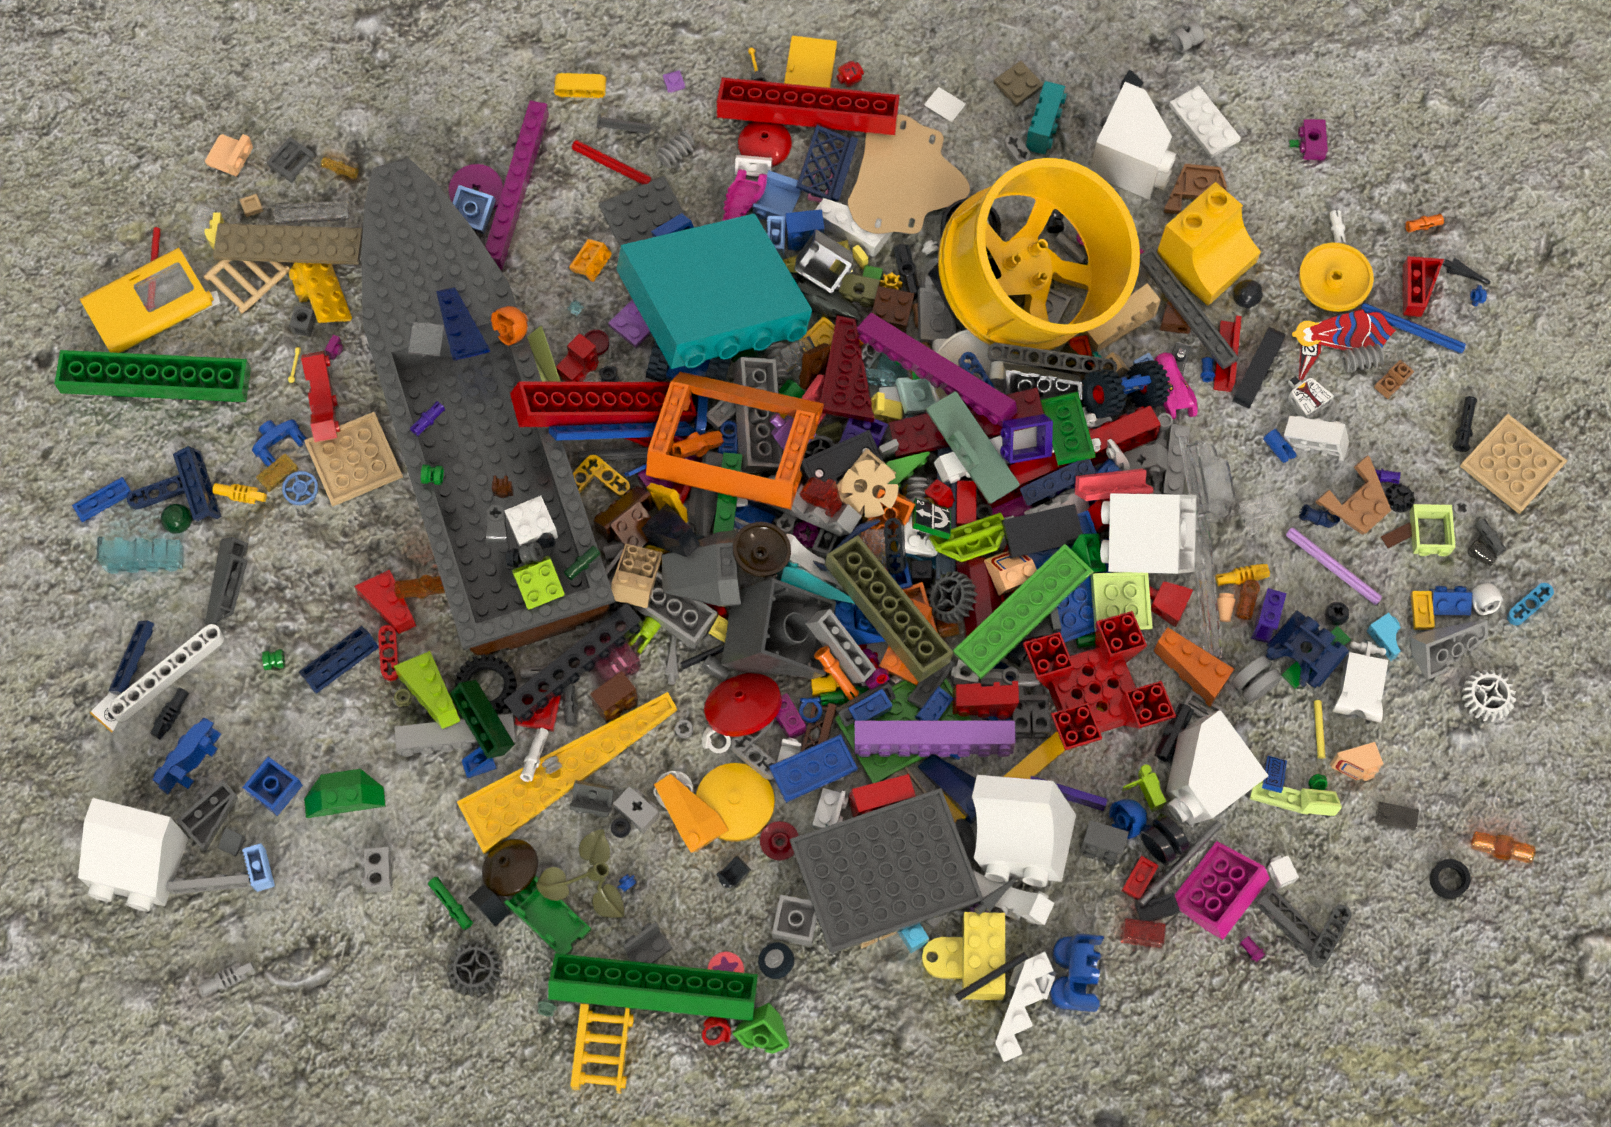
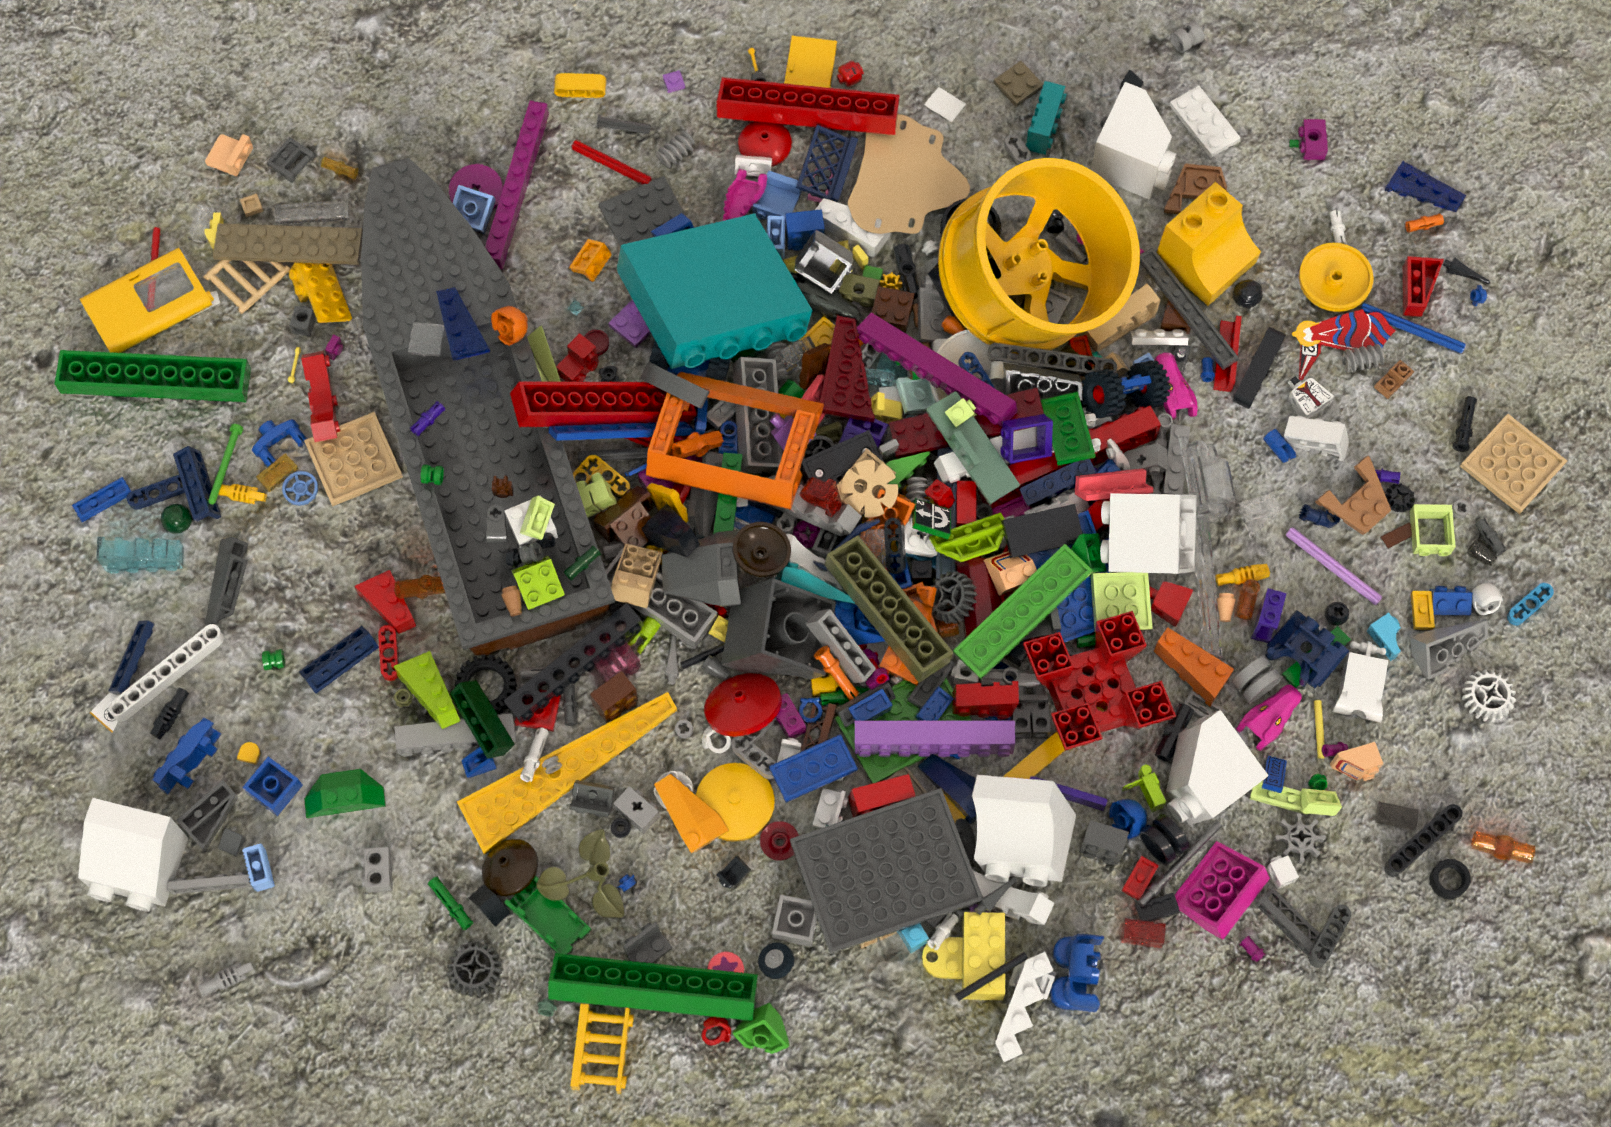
none -> bright green bar [208,424,244,505]
none -> yellow tile [237,742,260,765]
none -> medium nougat cone [501,586,522,616]
none -> yellowish green slope [520,496,555,540]
none -> yellowish green hips [576,472,617,518]
none -> dark grey slope [640,362,710,409]
none -> orange tile [916,585,937,607]
none -> white pin [927,913,959,950]
none -> orange cone [941,315,966,335]
none -> yellowish green bracket [945,398,976,428]
none -> white plate [1130,329,1188,345]
none -> dark pink animal [1235,685,1302,752]
none -> light grey gear [1274,813,1326,864]
none -> magenta pin [1322,742,1348,757]
none -> clear blue wing [1384,161,1466,212]
none -> black beam [1384,804,1463,877]

